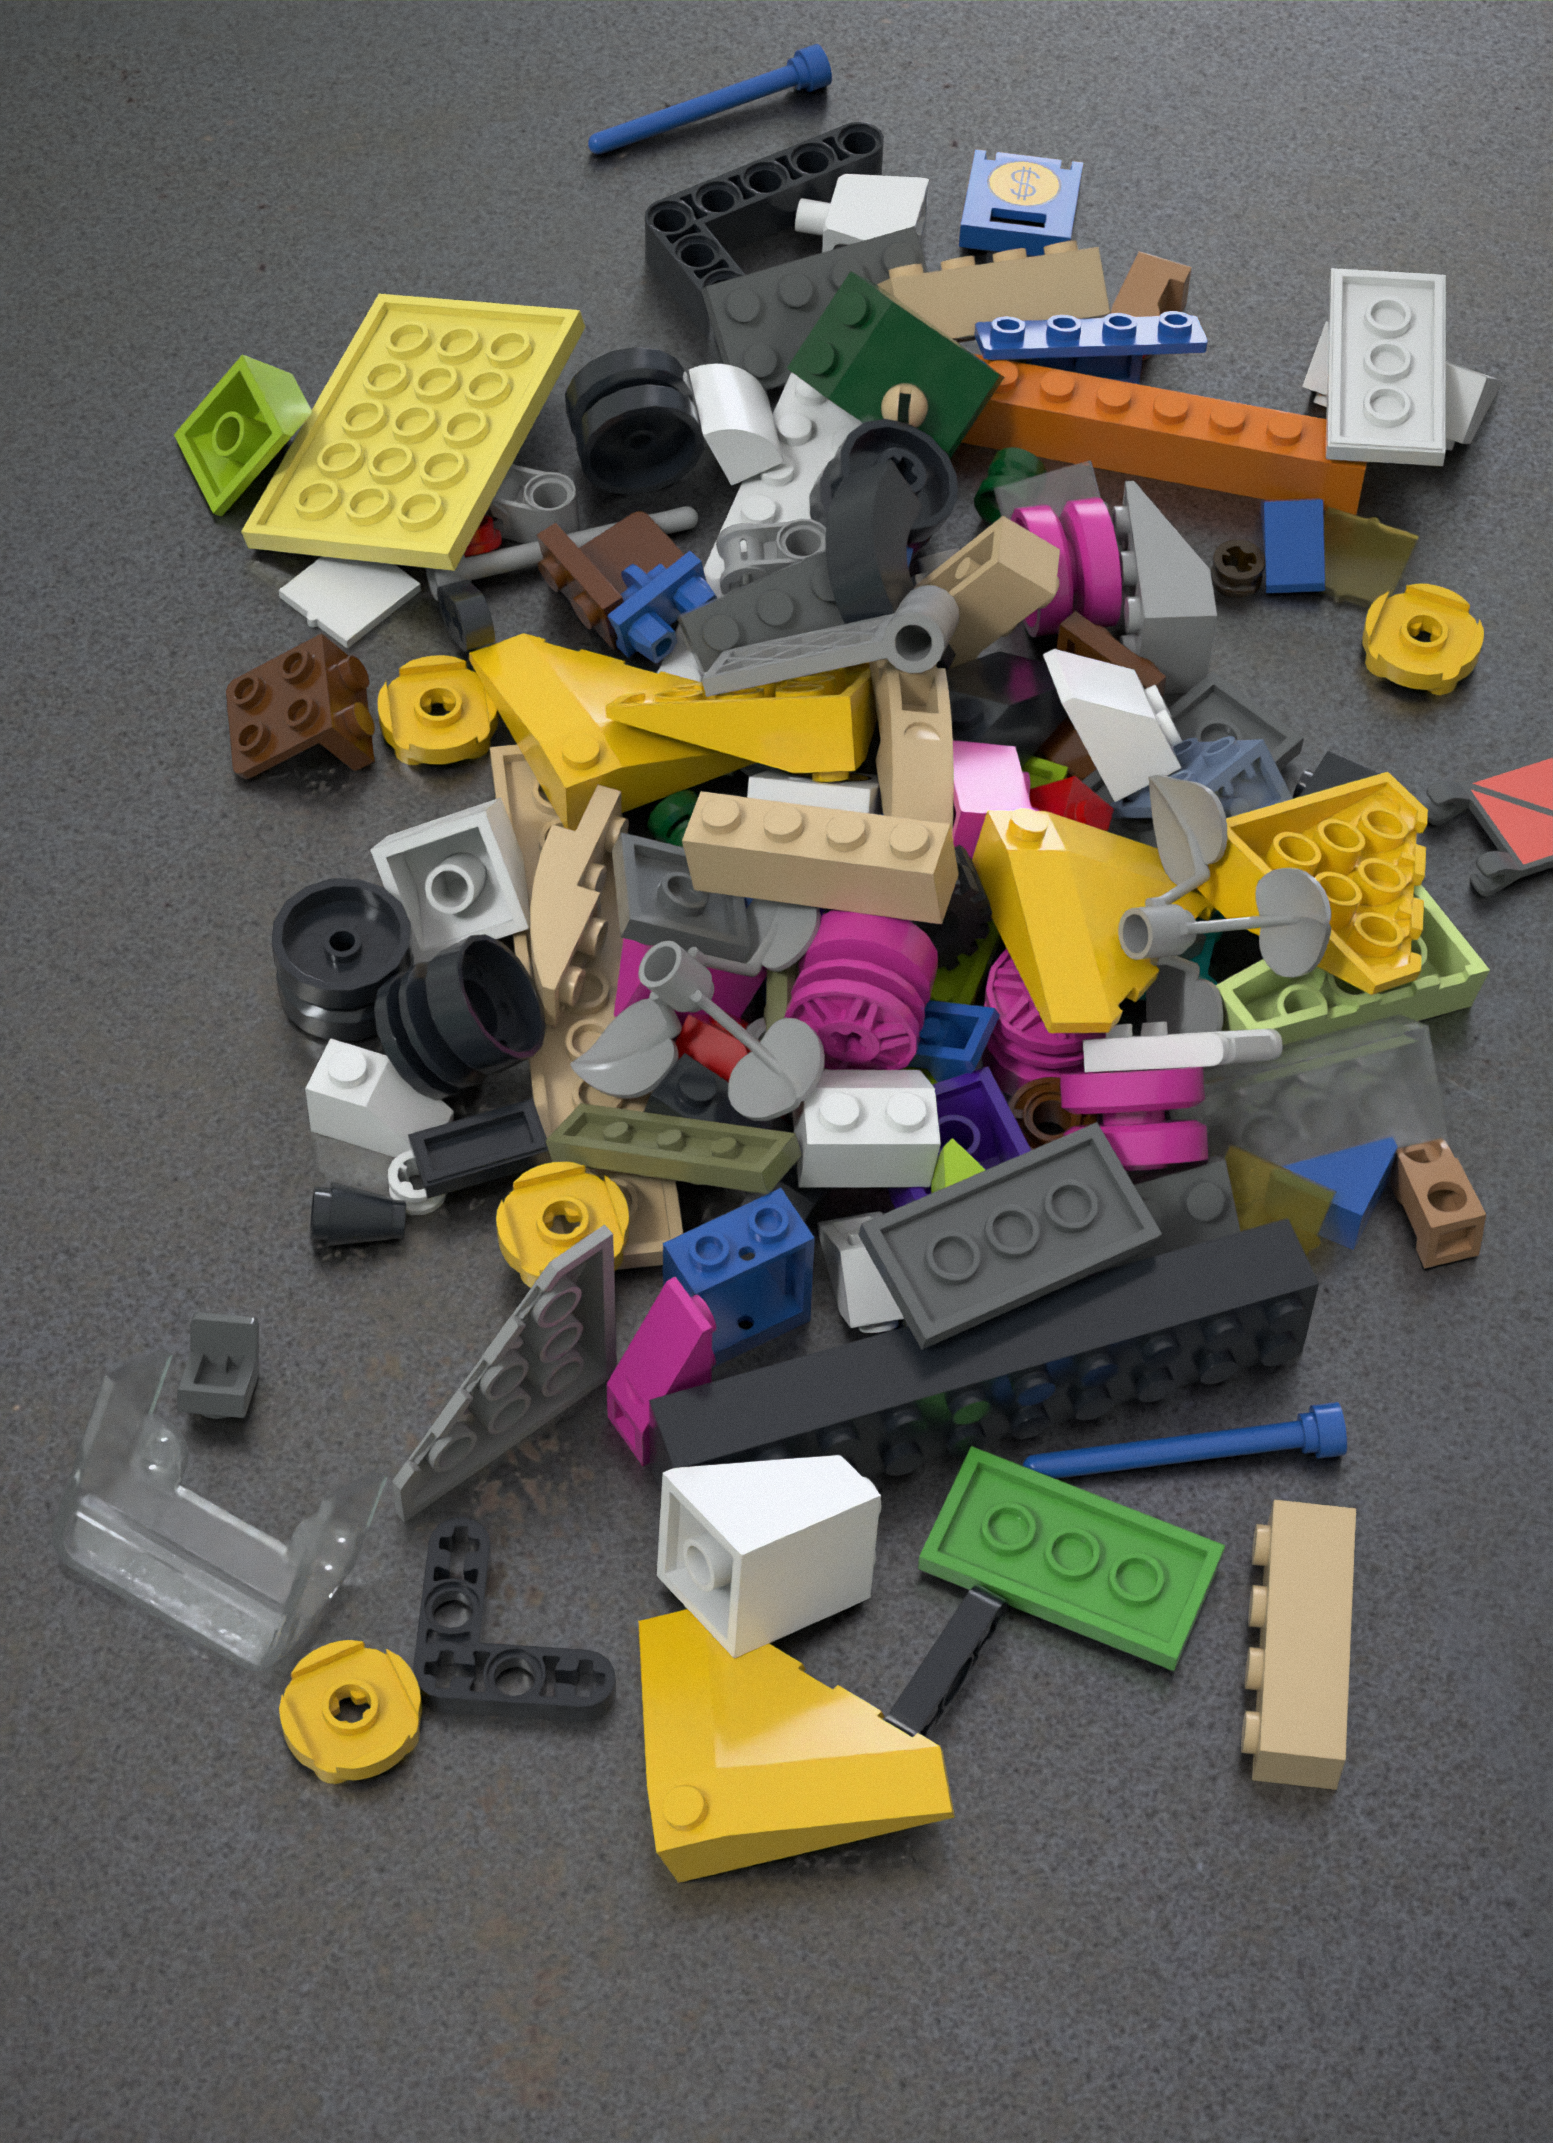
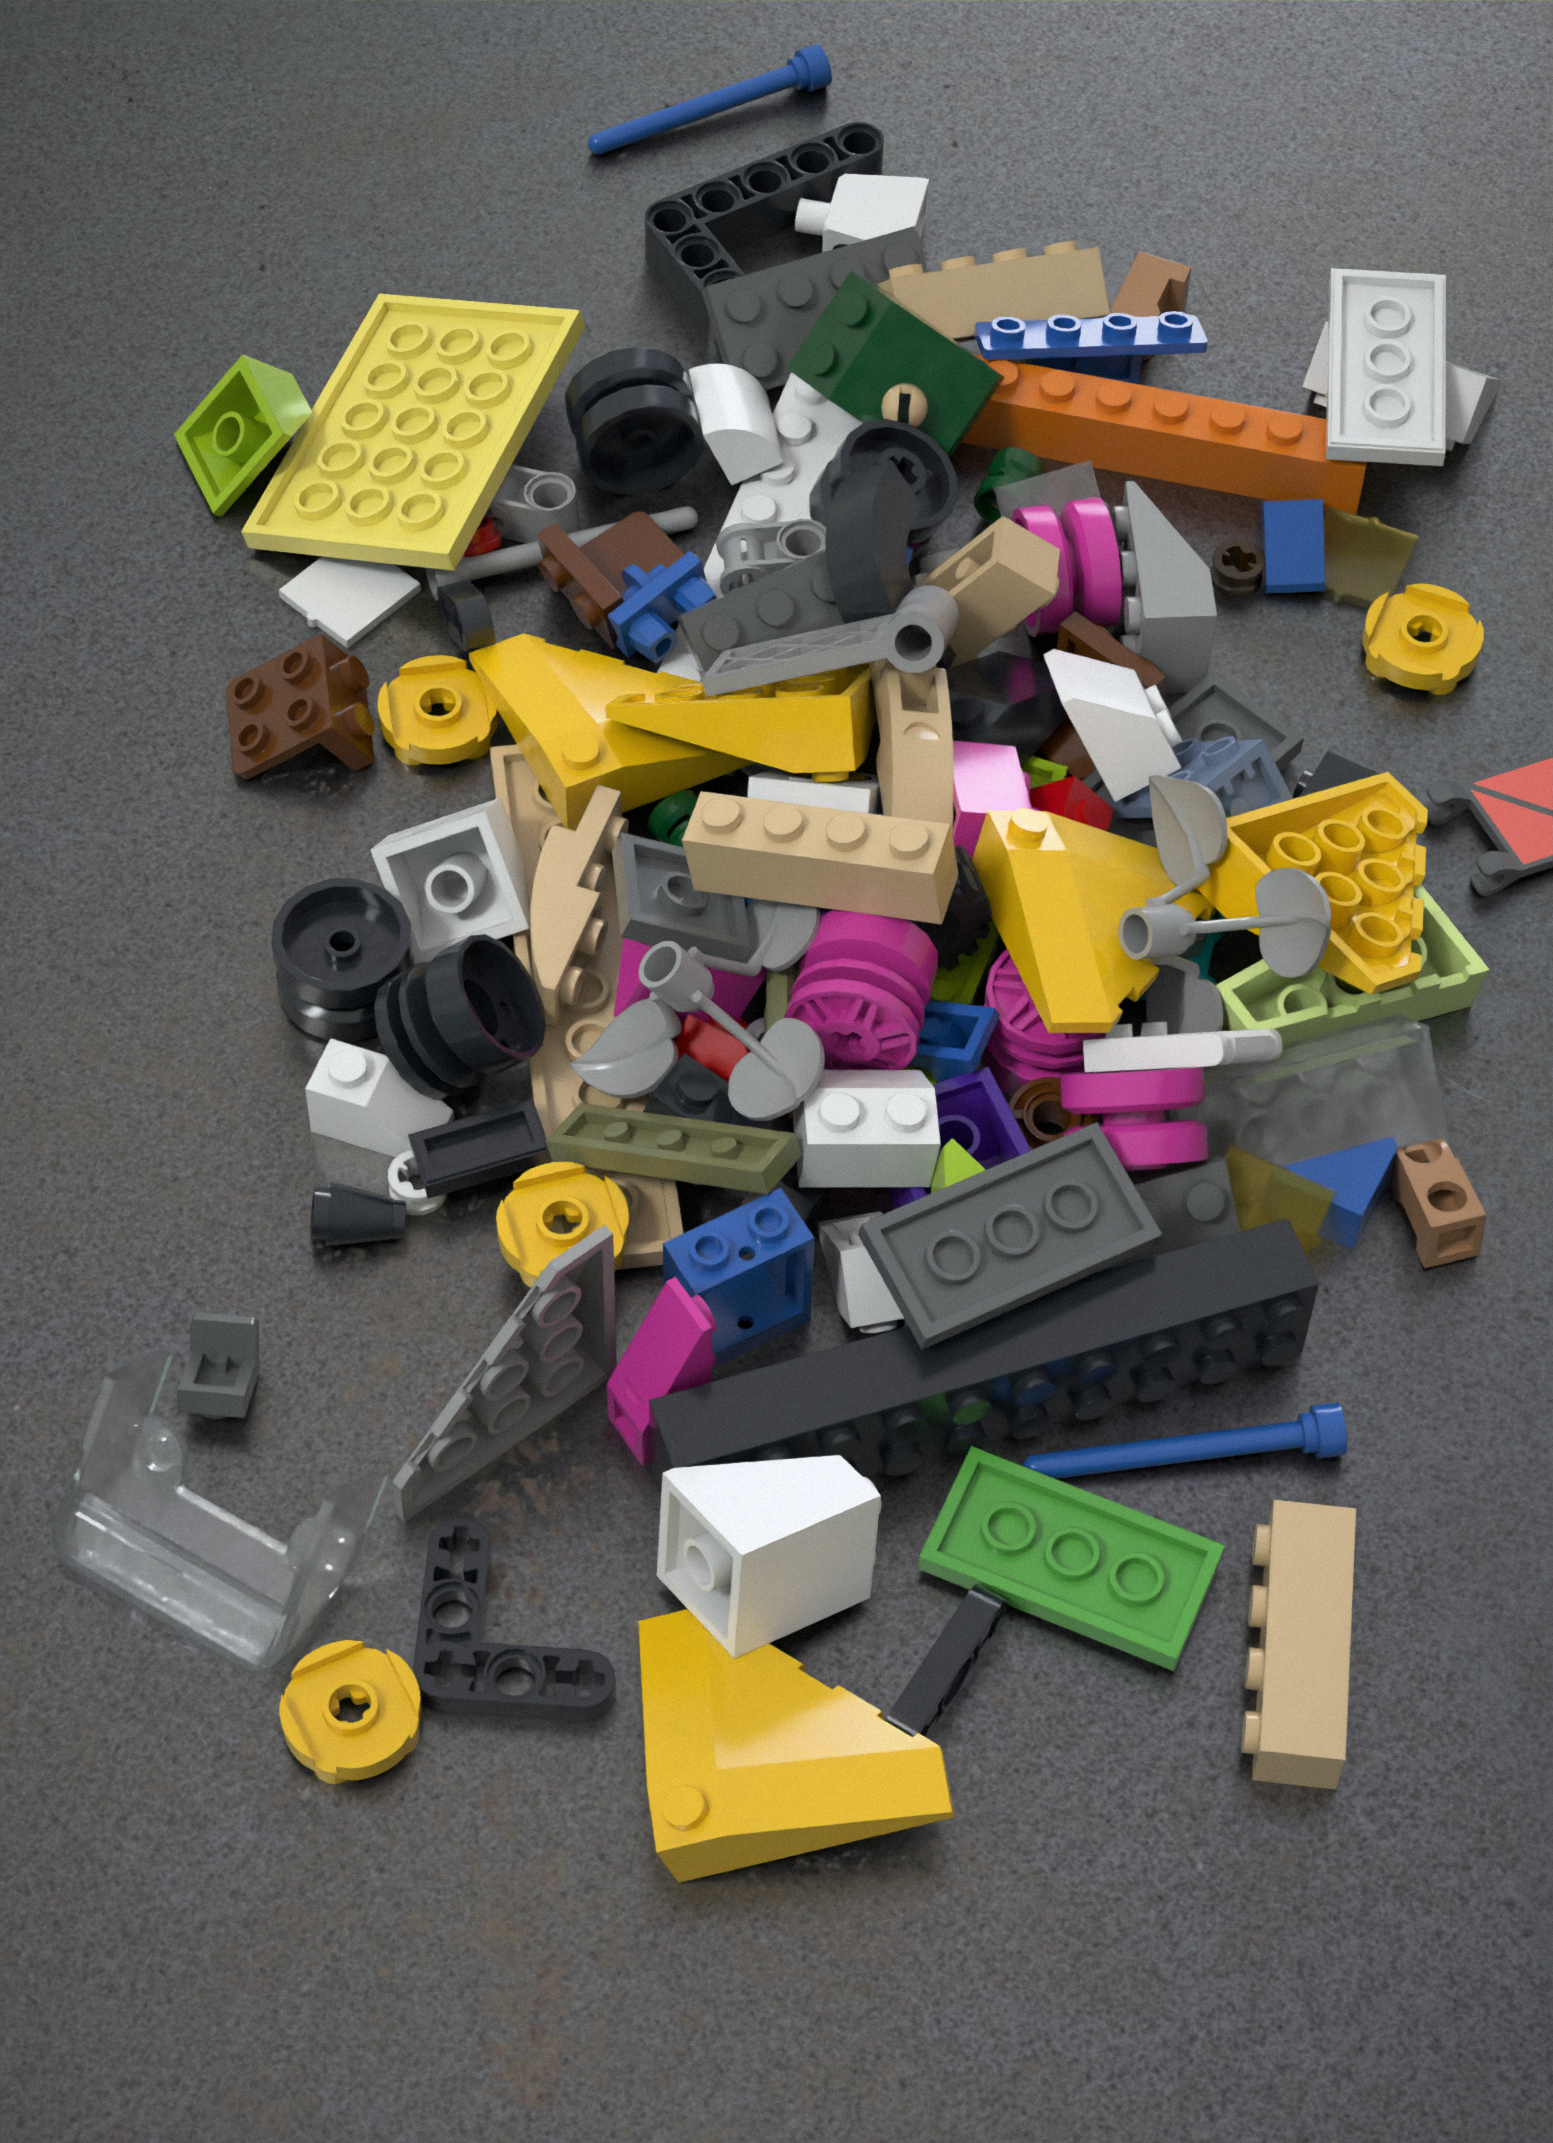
container [959,150,1083,256] -> none

